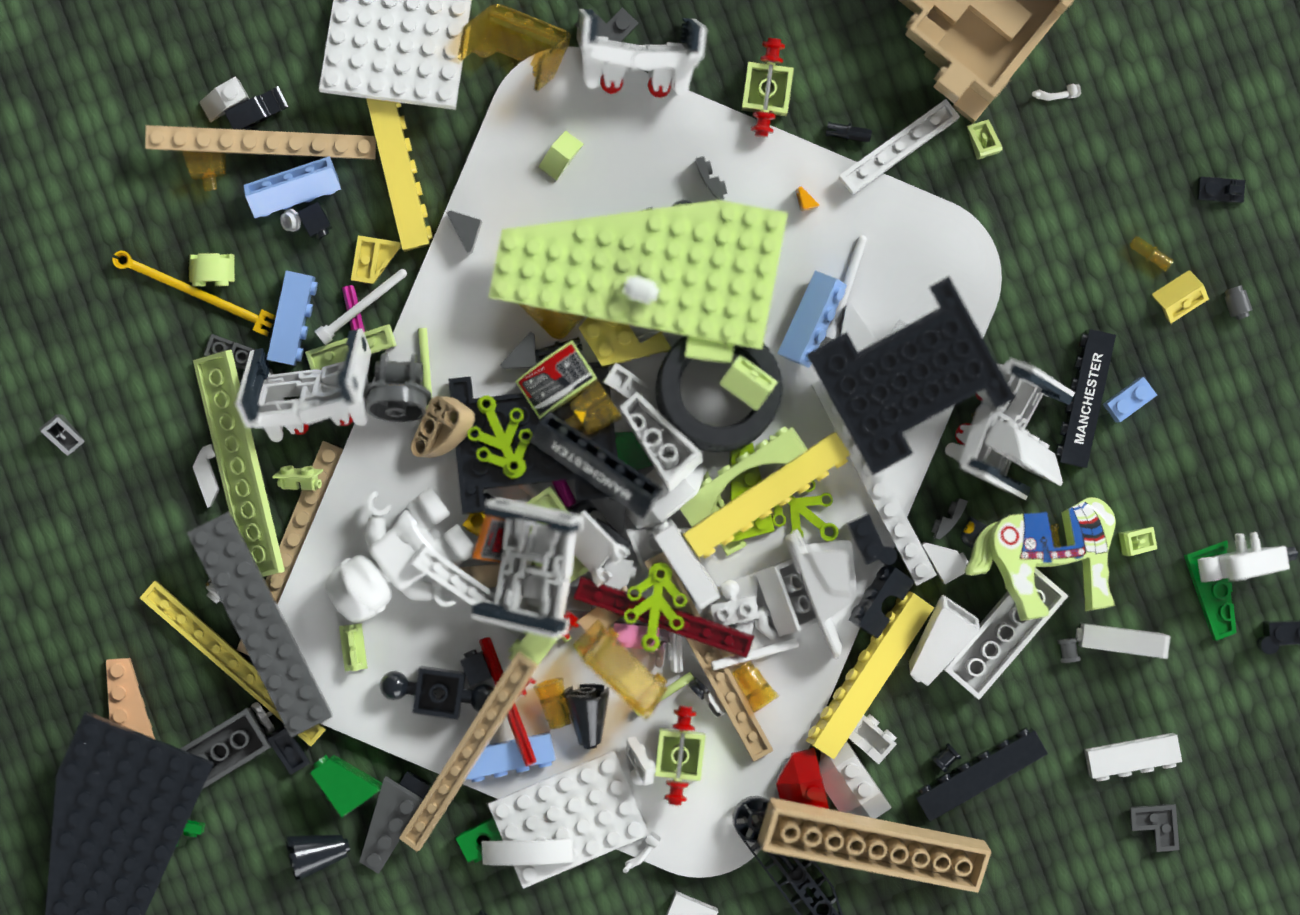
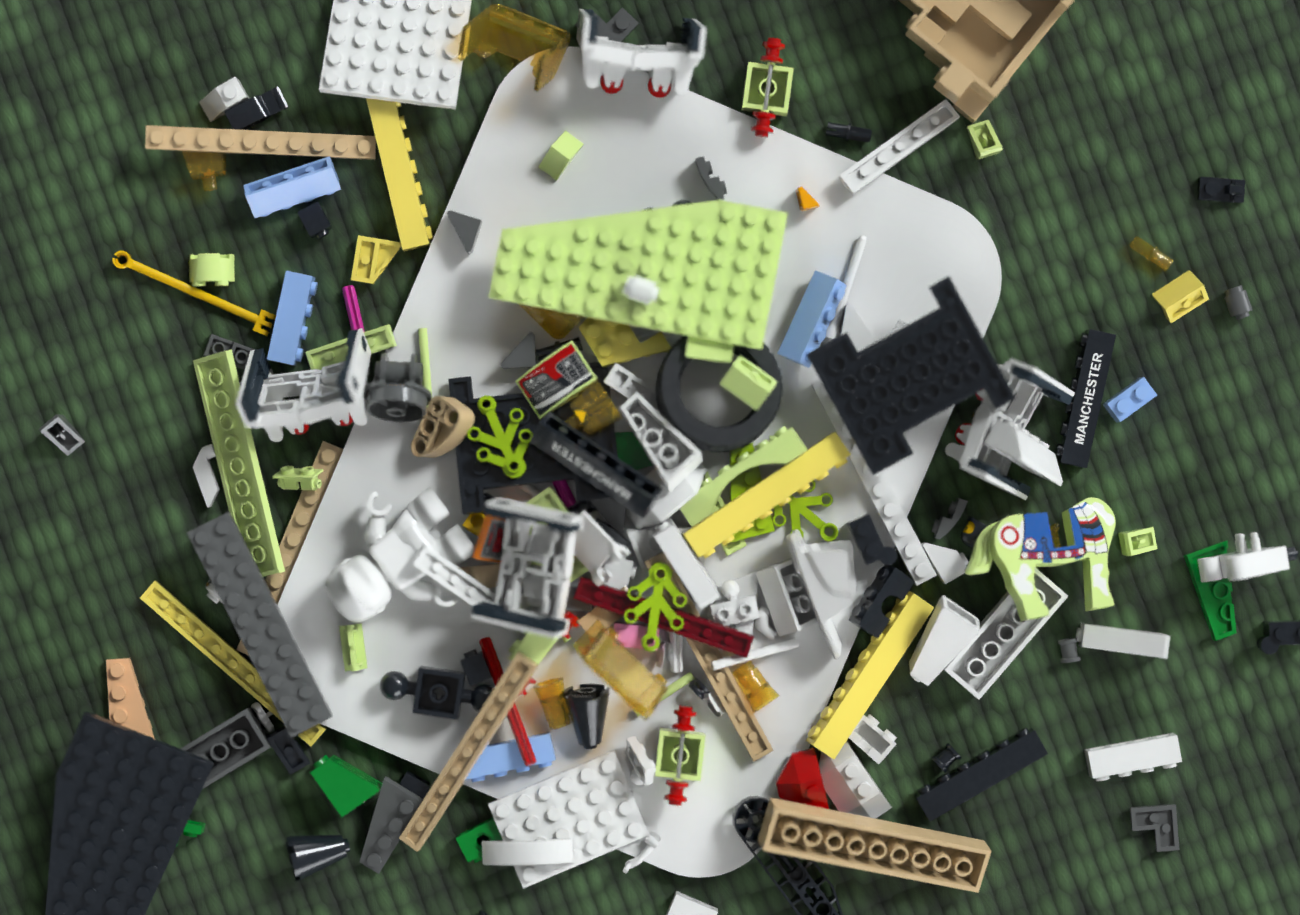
white plate [280,209,301,232] -> none
white piece [315,269,407,345] -> none
white piece [1032,84,1081,101] -> none

